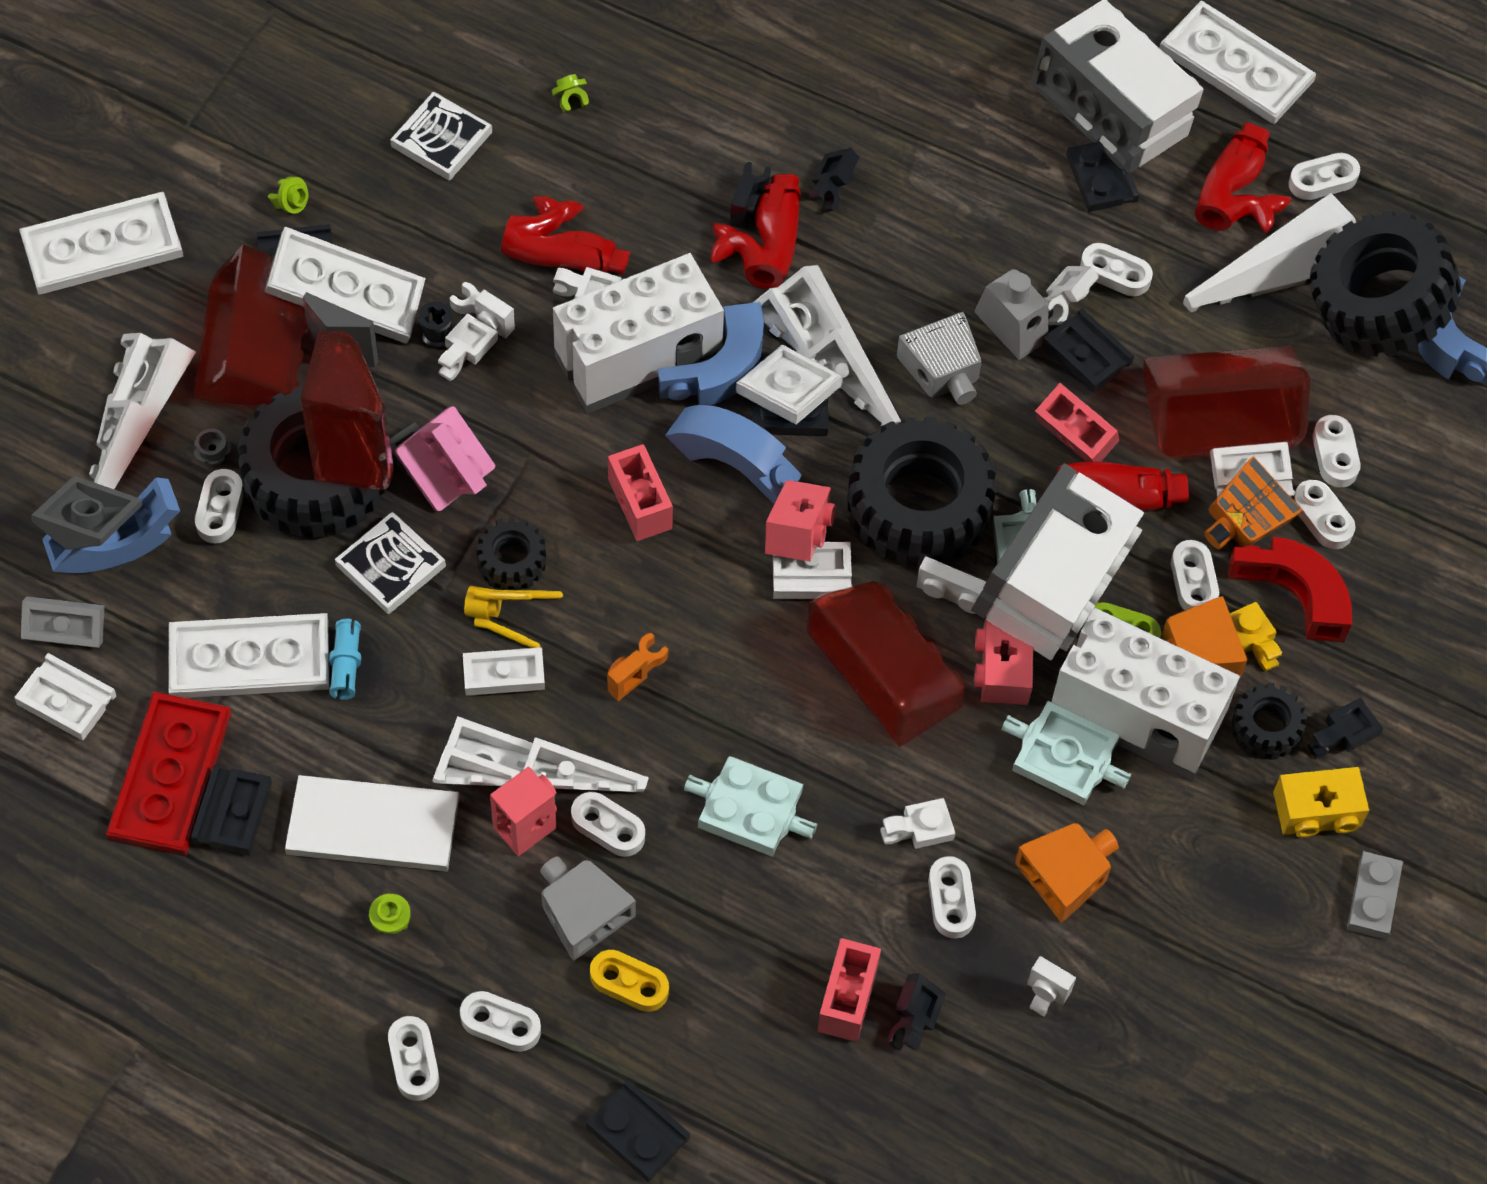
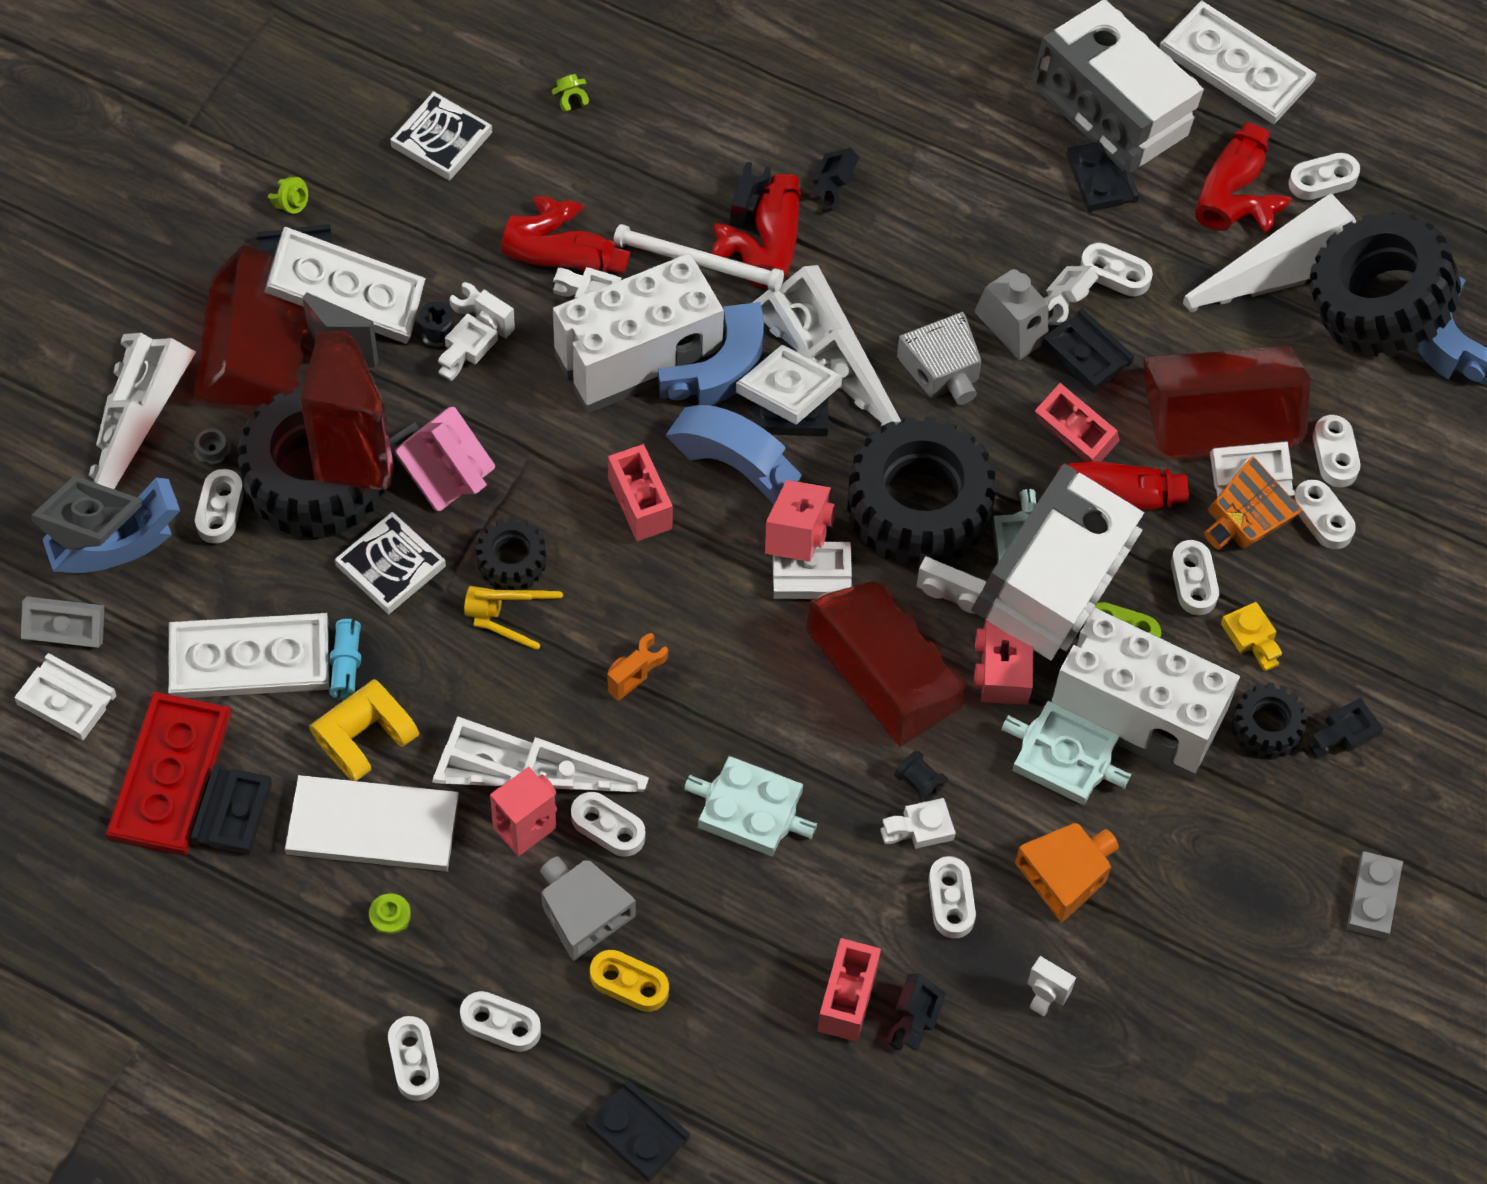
white tile [19,192,183,295] -> none
white plate [463,647,545,696] -> none
orange torso [1162,596,1248,678] -> none
red arch [1228,536,1352,643] -> none
yellow brick [1273,767,1369,837] -> none
none -> yellow connector [309,679,419,781]
none -> white bar [614,224,784,292]
none -> black bush [894,751,948,803]

